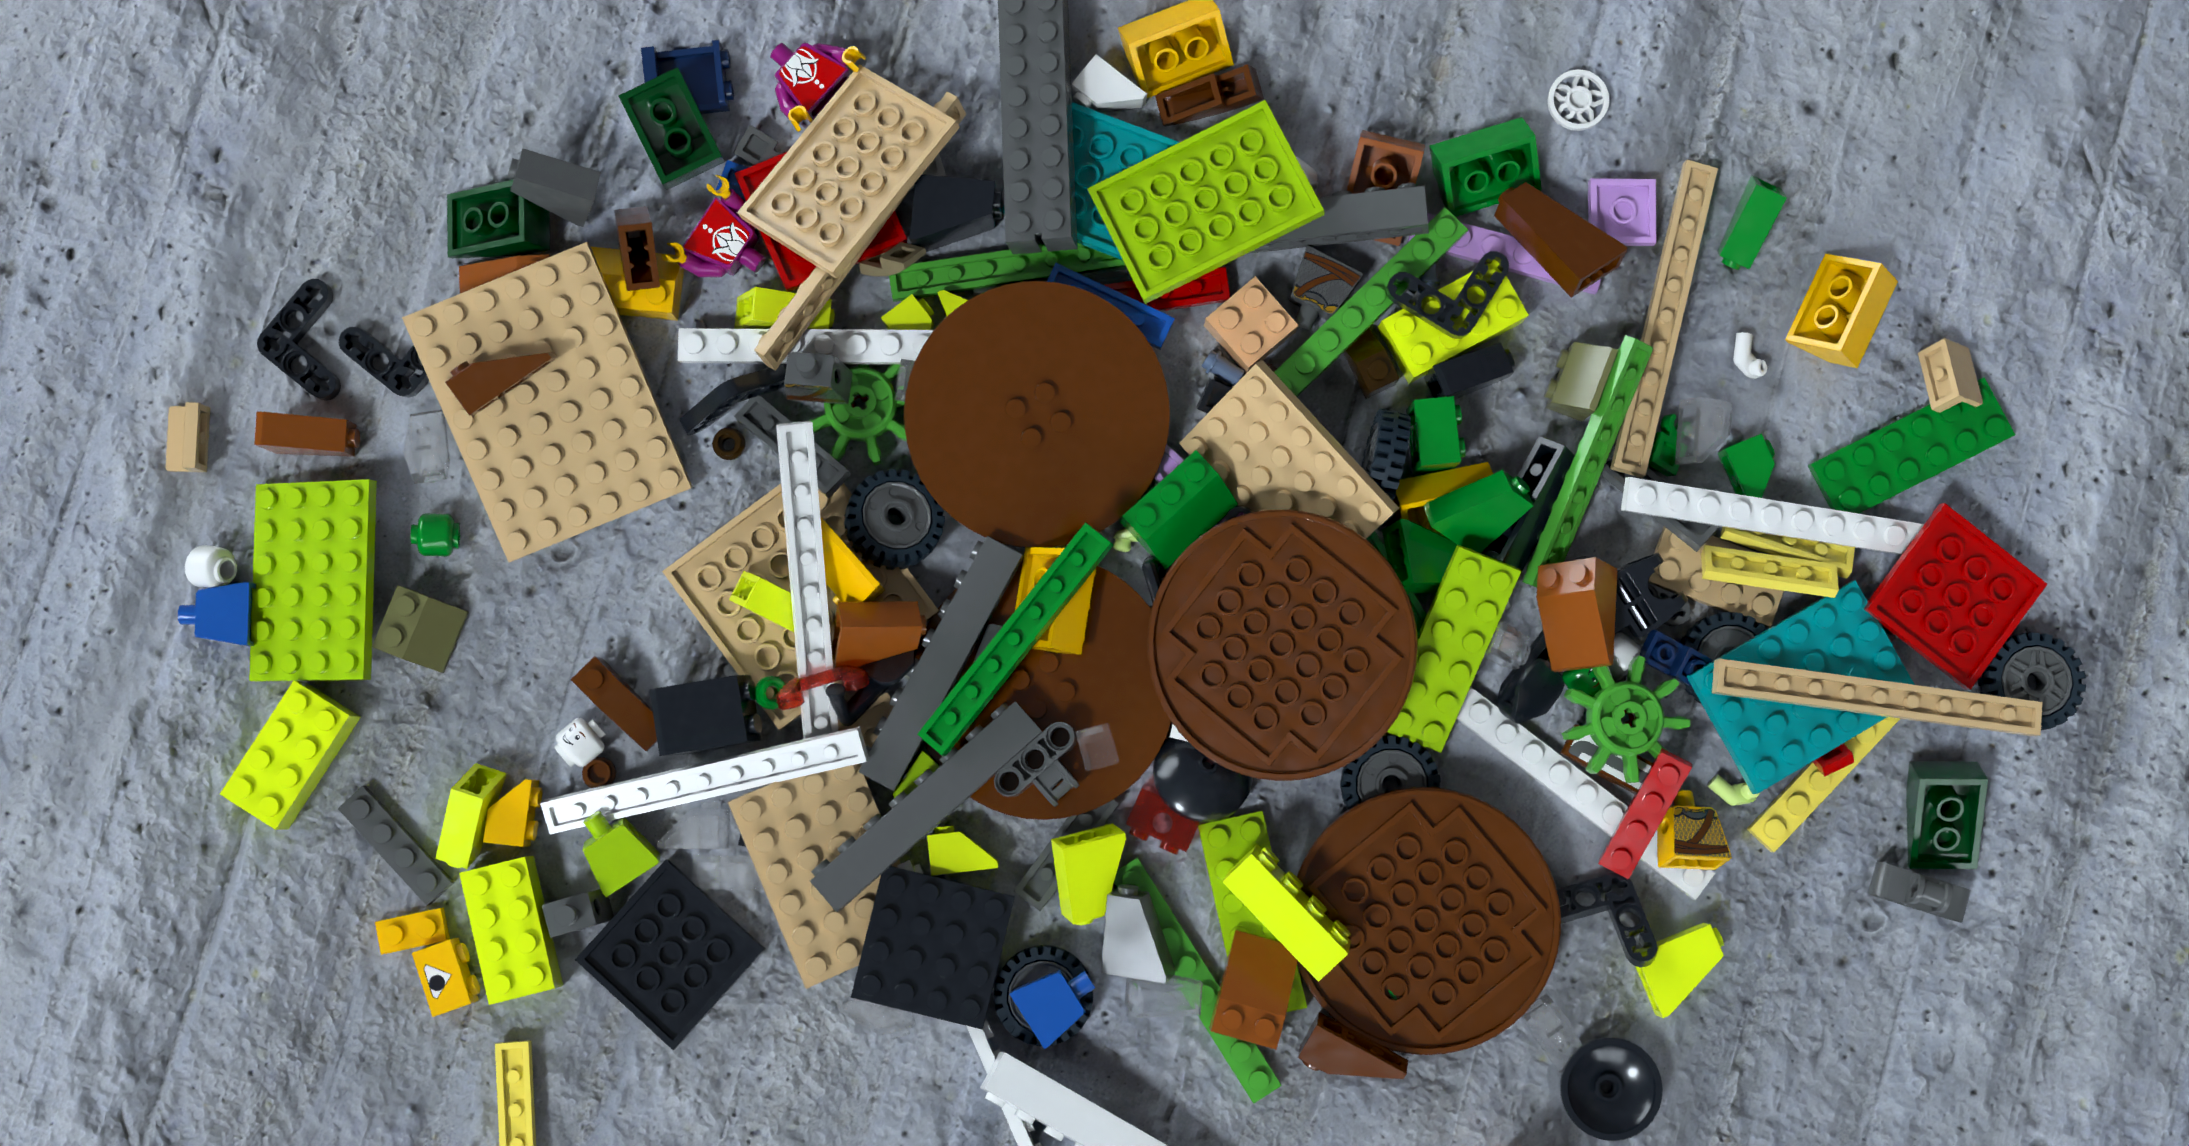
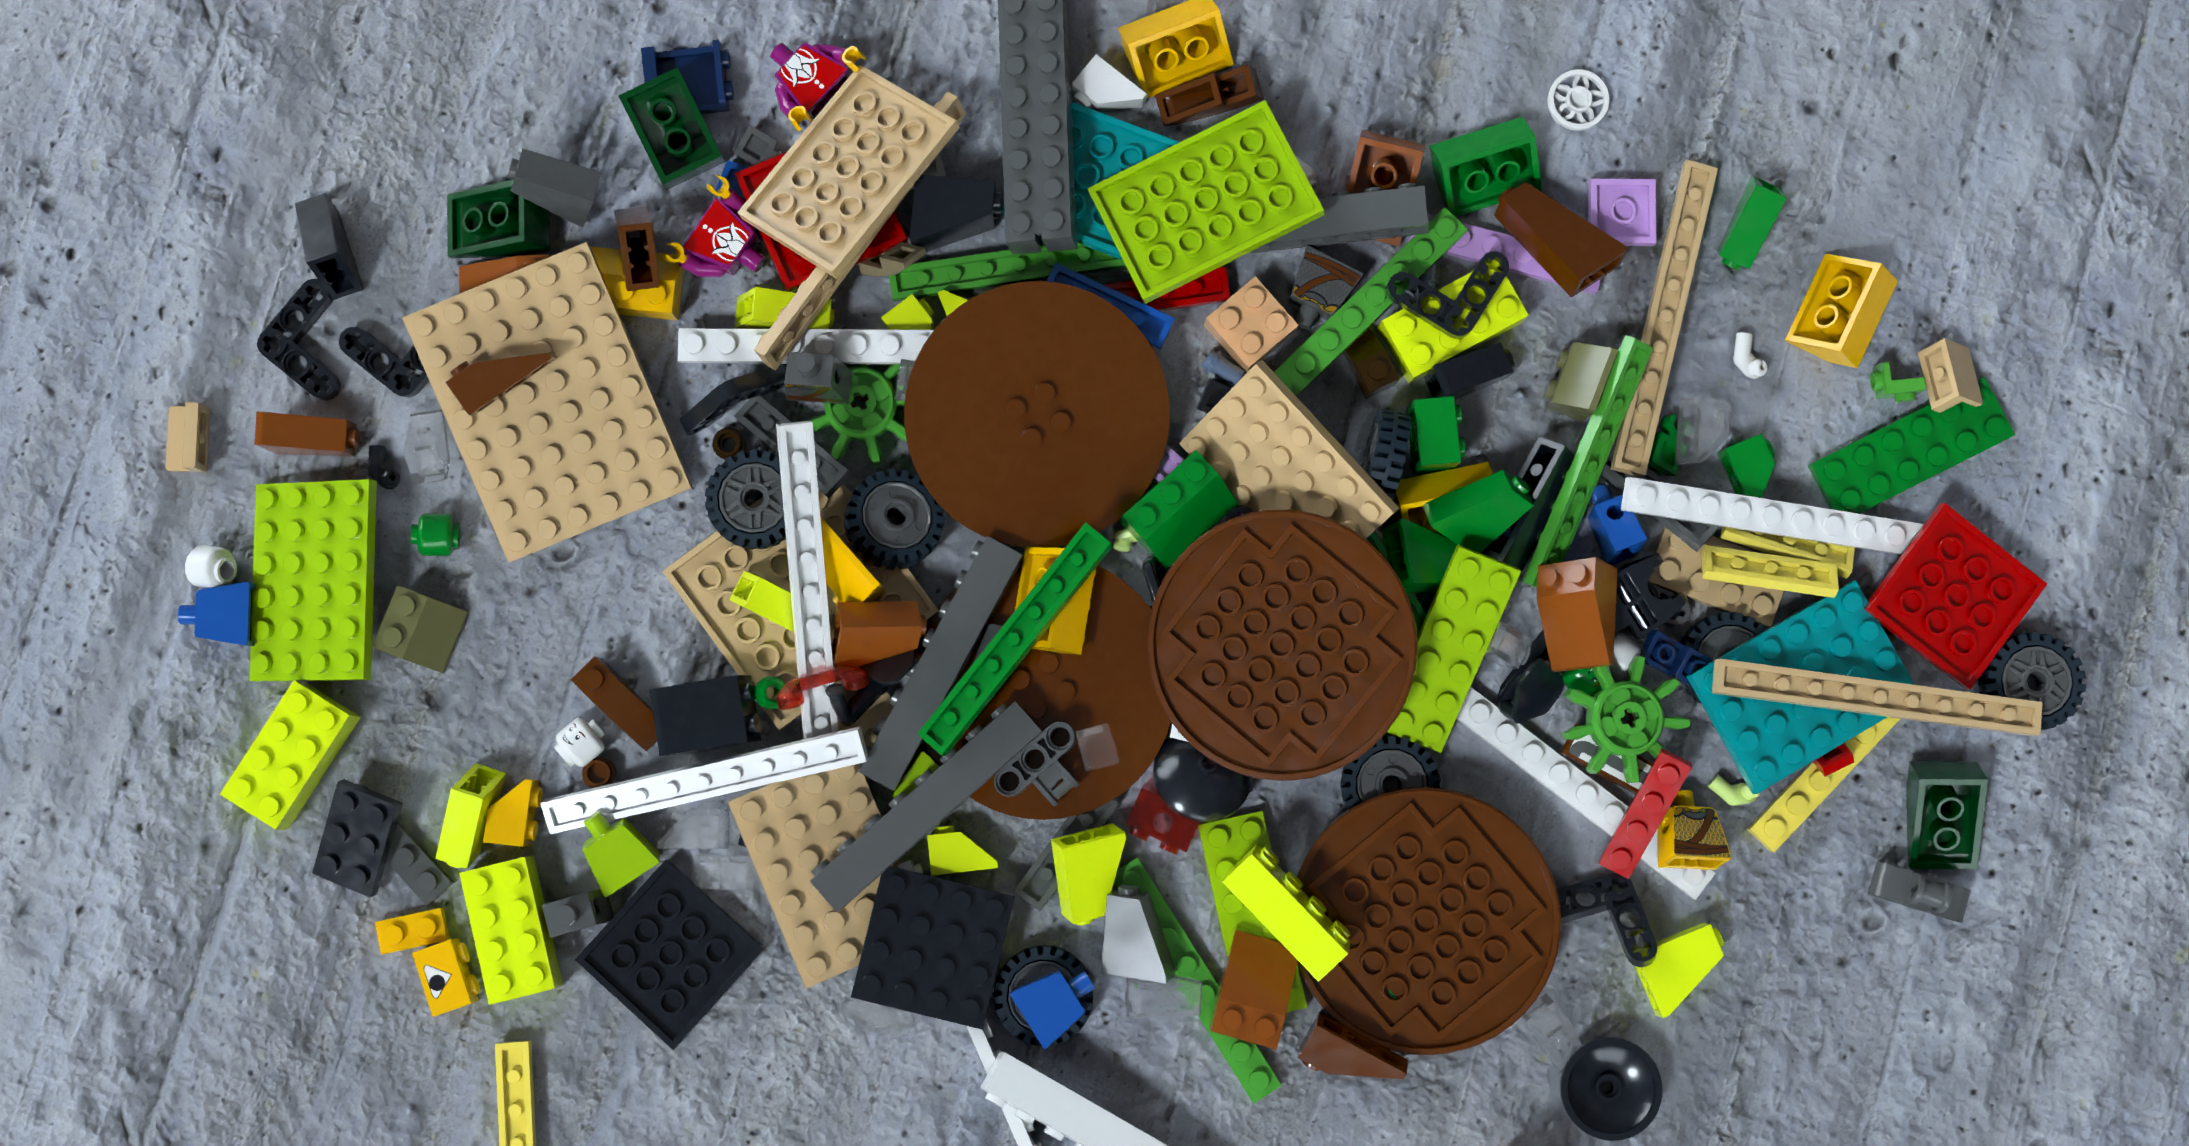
none -> black slope [295,193,364,300]
none -> black plate [312,779,403,898]
none -> black arm [368,445,401,489]
none -> wheel [705,450,786,549]
none -> blue torso [1588,484,1647,565]
none -> bright green bracket [1870,362,1926,403]

